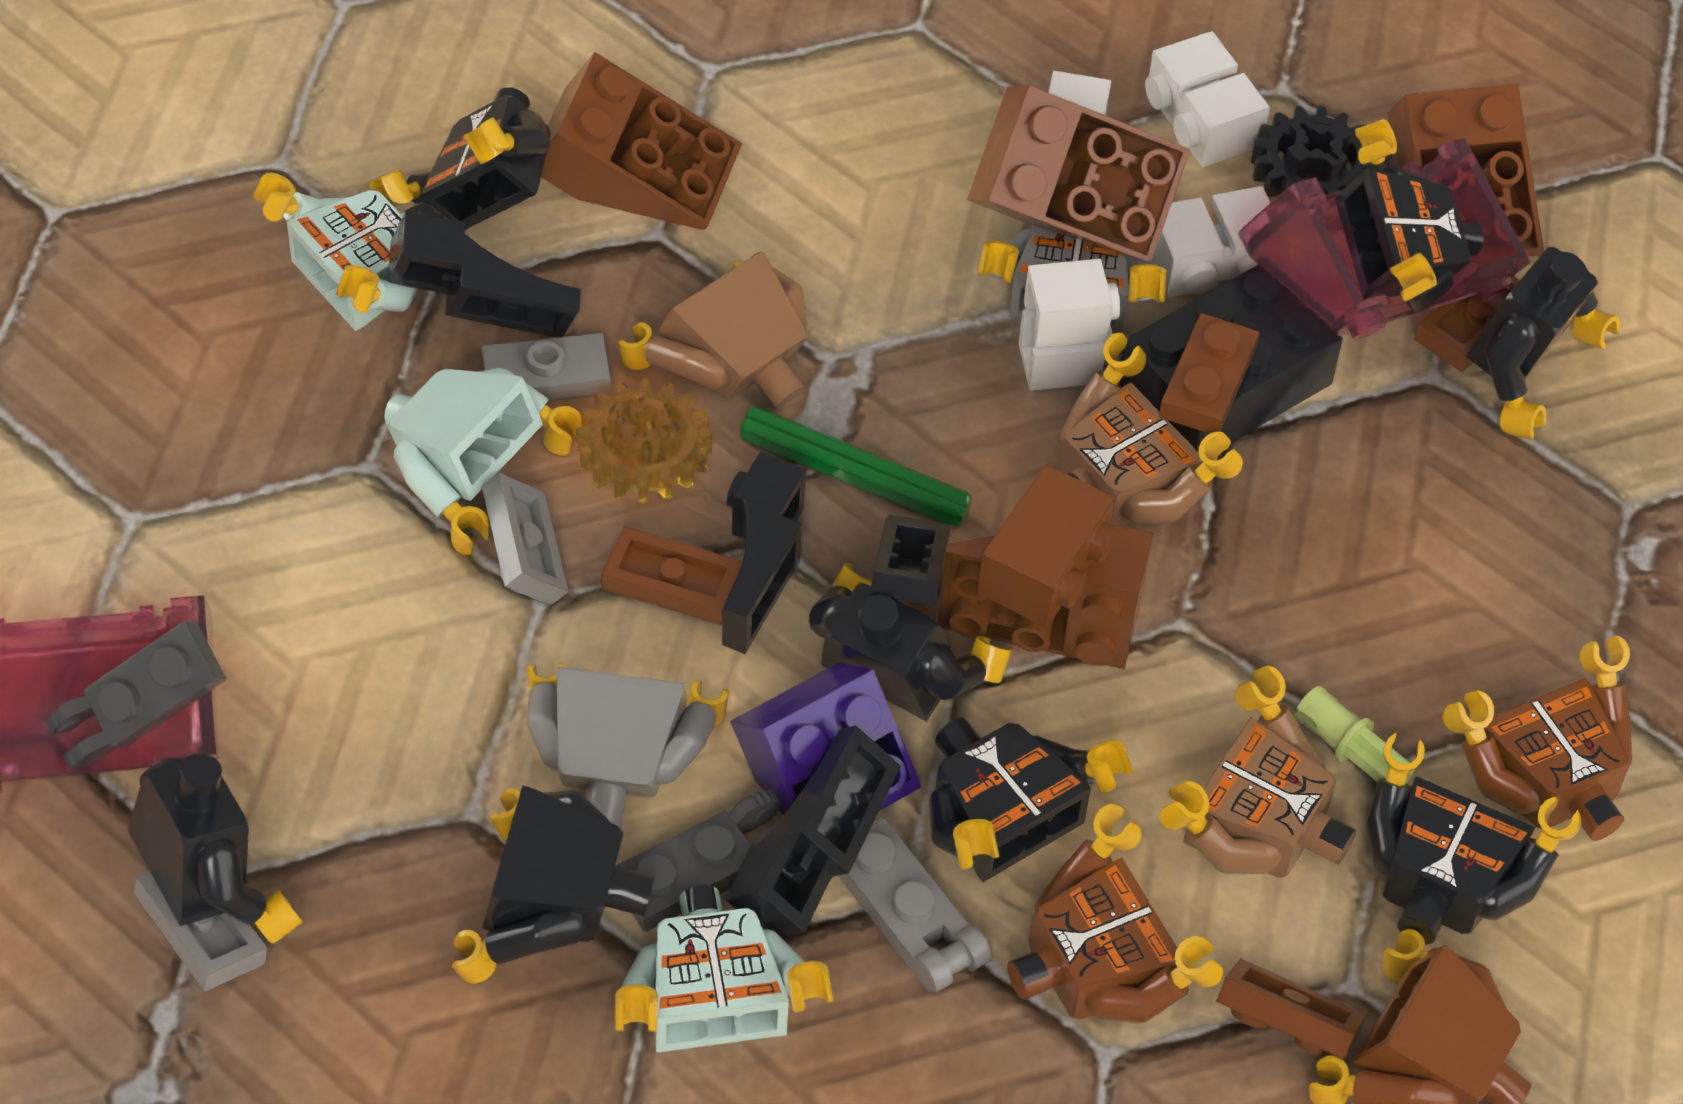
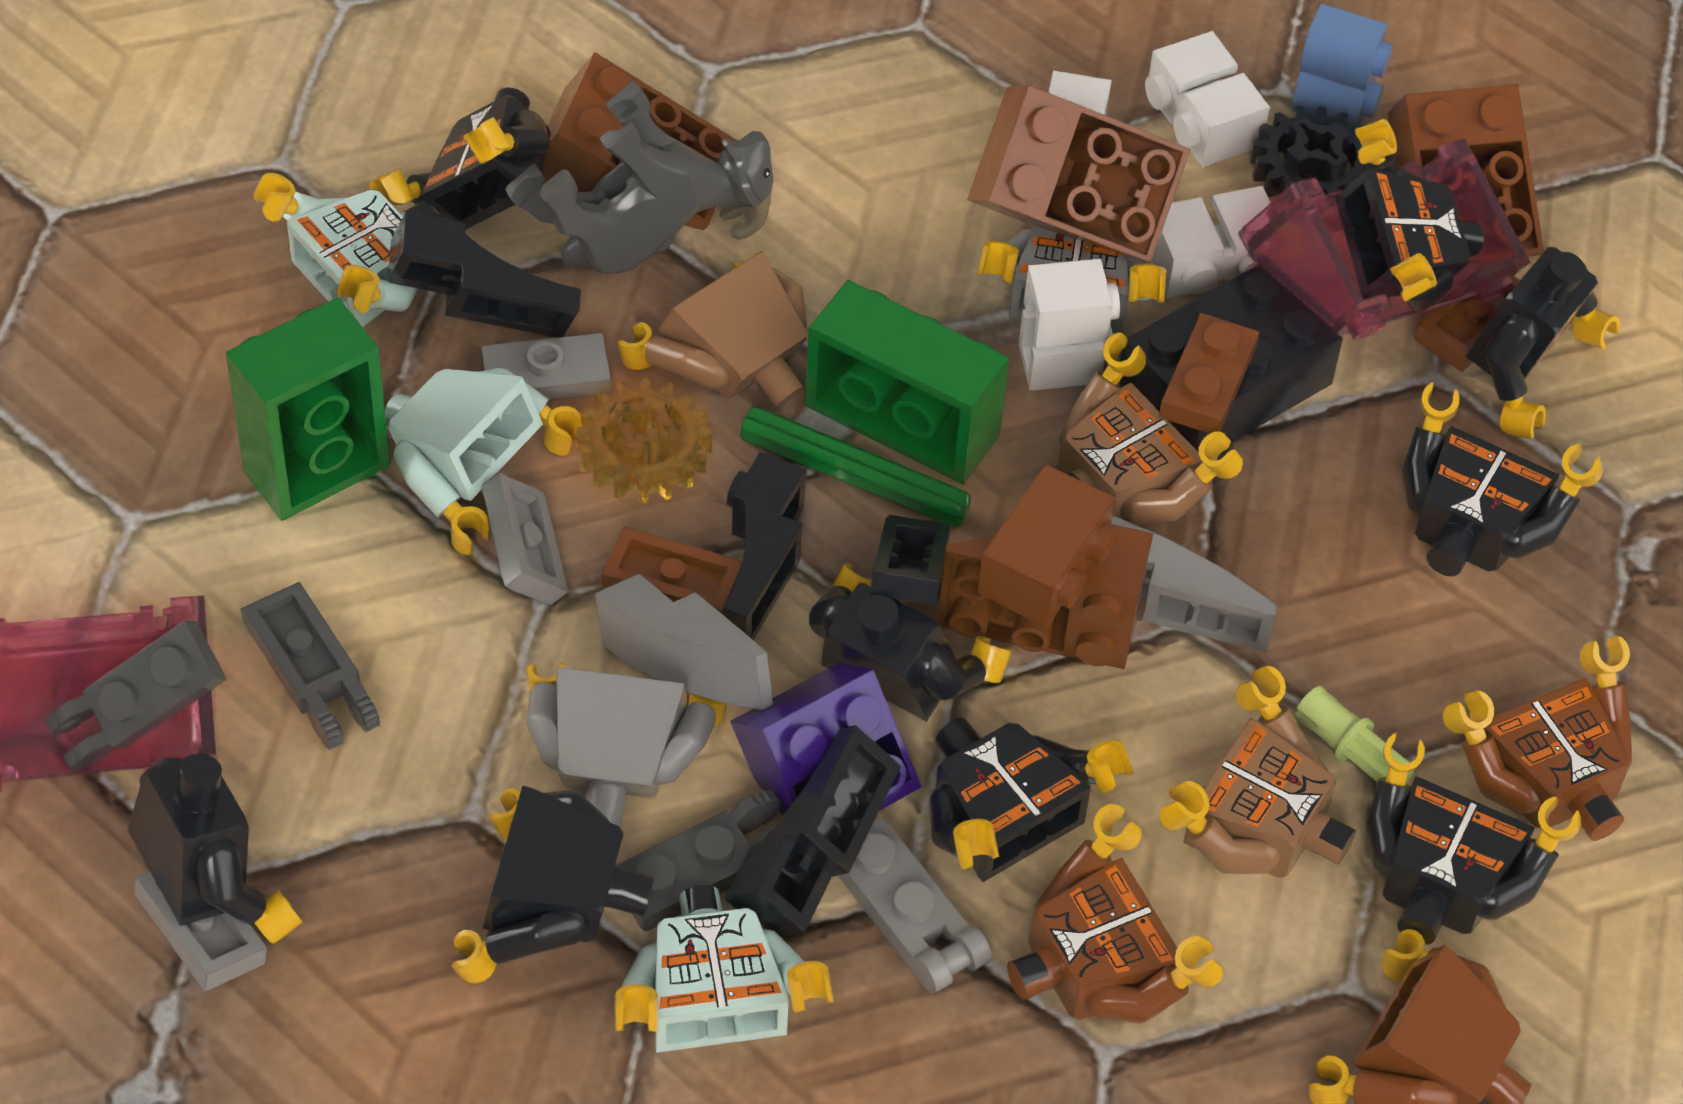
dark orange plate [1216,958,1367,1059] -> none
none -> green brick [225,297,390,521]
none -> dark grey hinge [240,582,381,750]
none -> dark grey animal [506,80,774,274]
none -> light grey slope [595,574,773,710]
none -> green brick [805,279,1009,485]
none -> light grey slope [1111,515,1278,652]
none -> medium blue brick [1292,4,1394,128]
none -> black torso [1402,382,1603,576]

